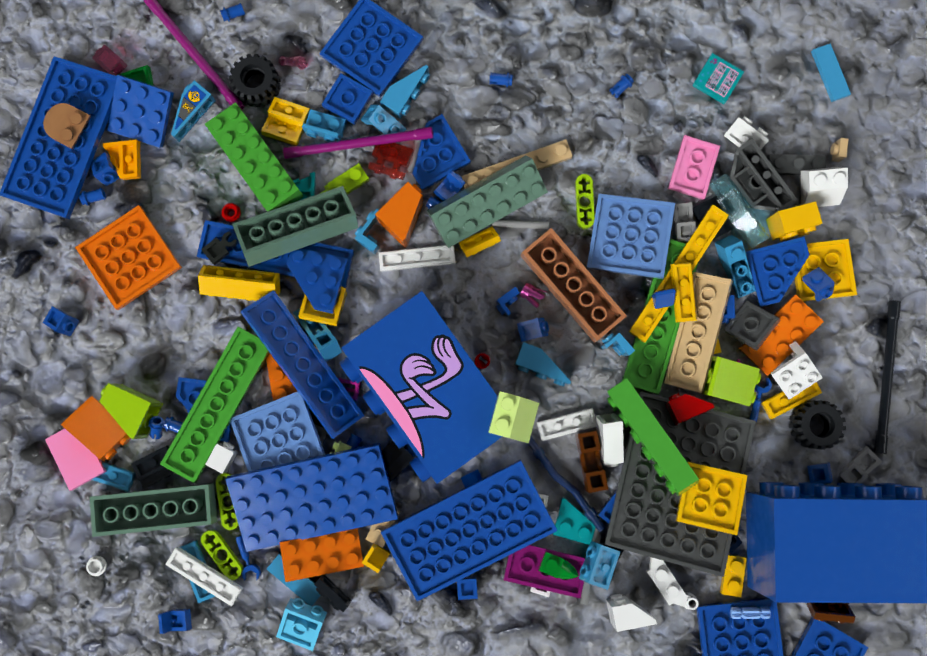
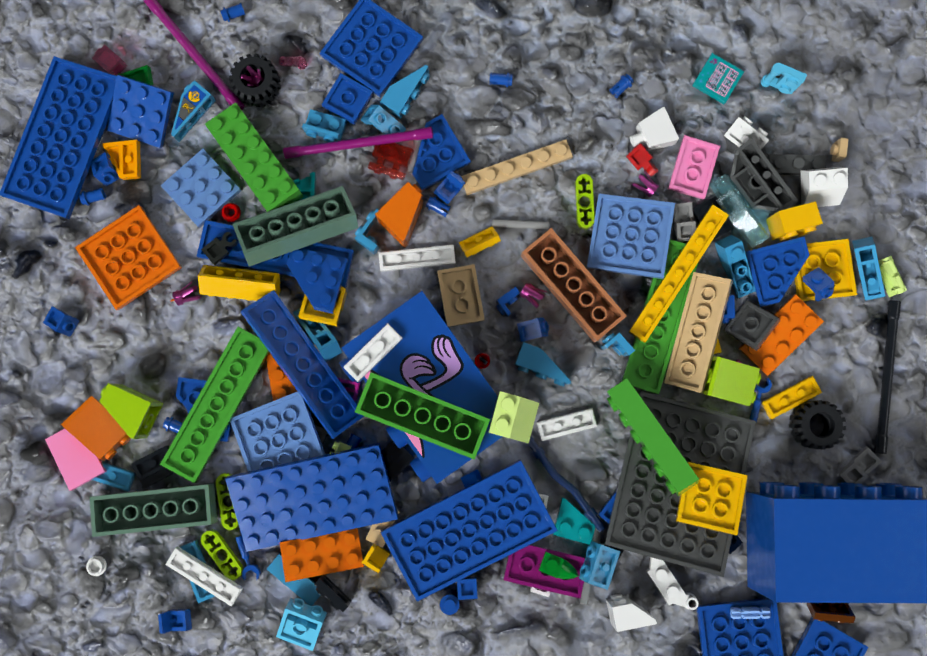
medium nougat slope [43,103,91,150] -> none
blue pin [149,416,165,439] -> none
white brick [205,441,238,474] -> none
yellow slope [261,97,310,146] -> none
lime hinge [321,163,370,195] -> none
sand green brick [427,155,548,248] -> none
reddish brown arch [575,430,608,493] -> none
white slope [595,413,624,467] -> none
blue slope [652,288,676,309] -> none
red slope [665,393,715,426] -> none
yellow tile [670,263,697,322] -> none
yellow plate [720,554,747,598] -> none
white bracket [771,341,823,399] -> none
blue slope [807,462,833,484] -> none
dark azure tile [811,43,851,103] -> none
none -> medium blue plate [160,149,242,228]
none -> flat silver piece [171,281,201,306]
none -> flat silver piece [241,66,264,88]
none -> white tile [343,324,403,382]
none -> bright green brick [355,372,490,460]
none -> tan plate [437,264,485,327]
none -> blue plate [440,594,459,615]
none -> red plate [626,143,659,176]
none -> white torso [630,107,679,151]
none -> flat silver piece [632,170,659,198]
none -> medium azure plate [761,63,807,94]
none -> dark azure slope [852,236,886,301]
none -> yellowish green hinge [879,256,907,297]

